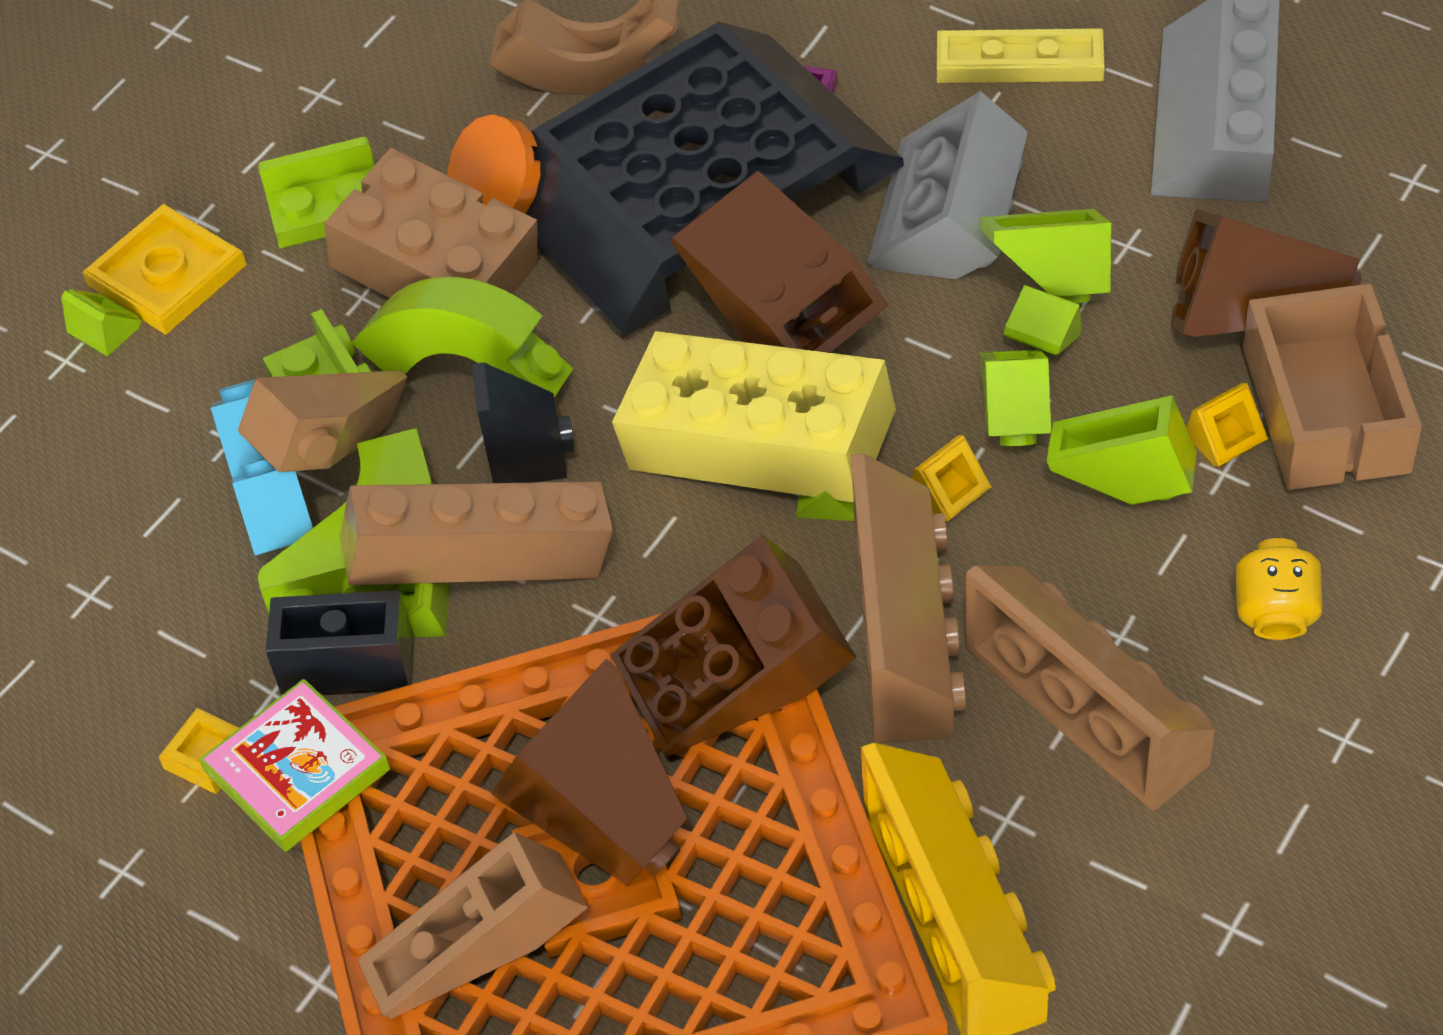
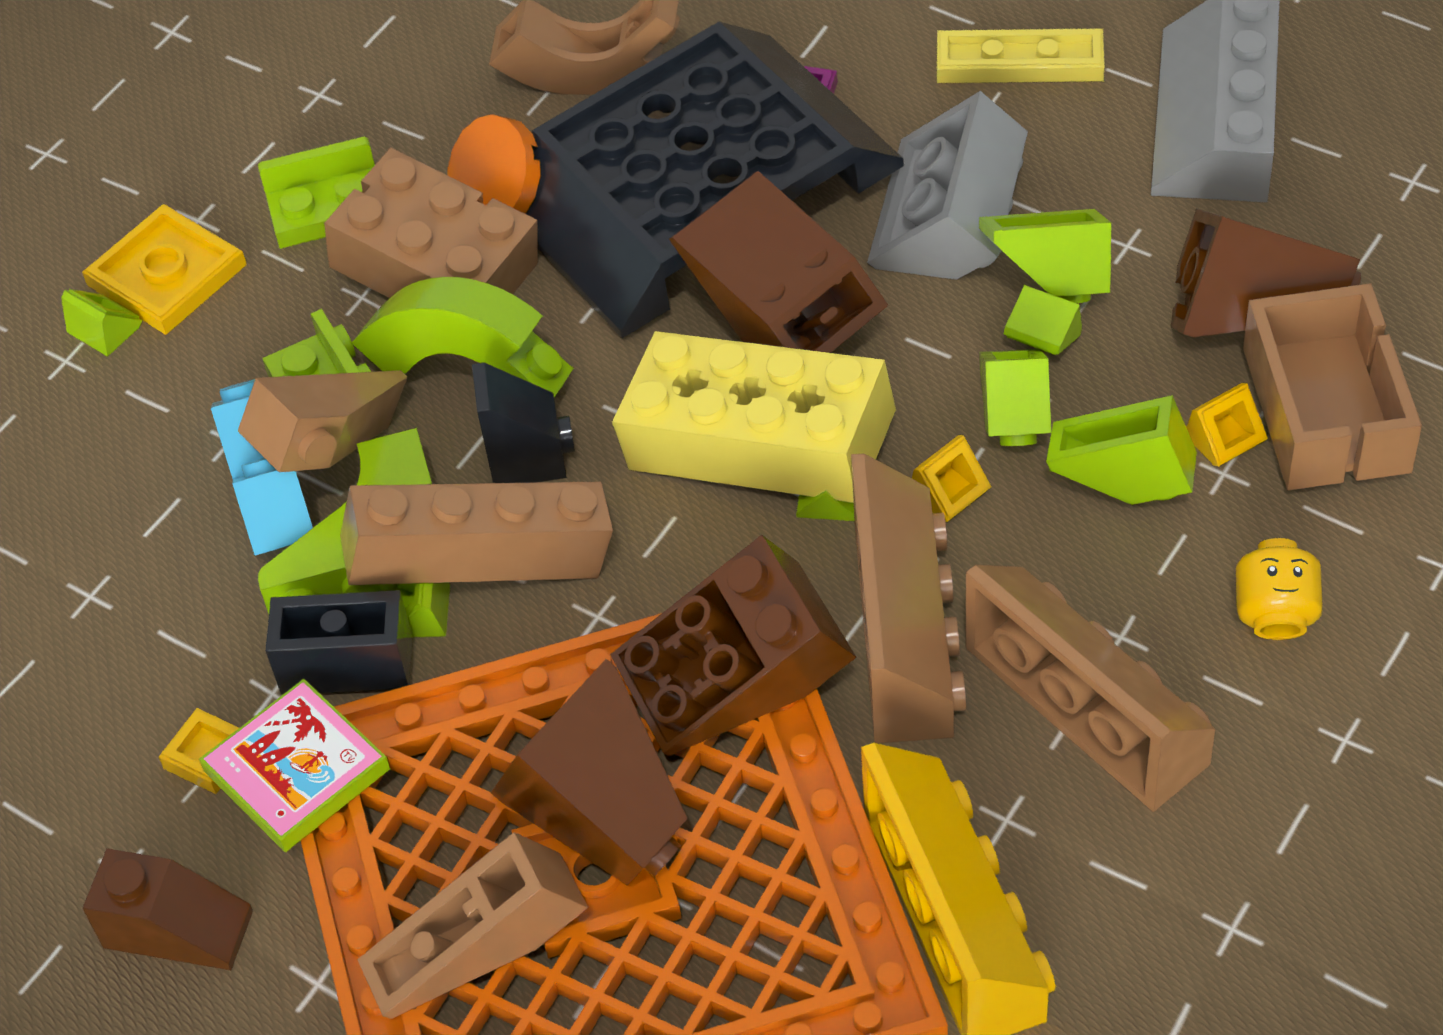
none -> reddish brown slope [82,848,253,971]

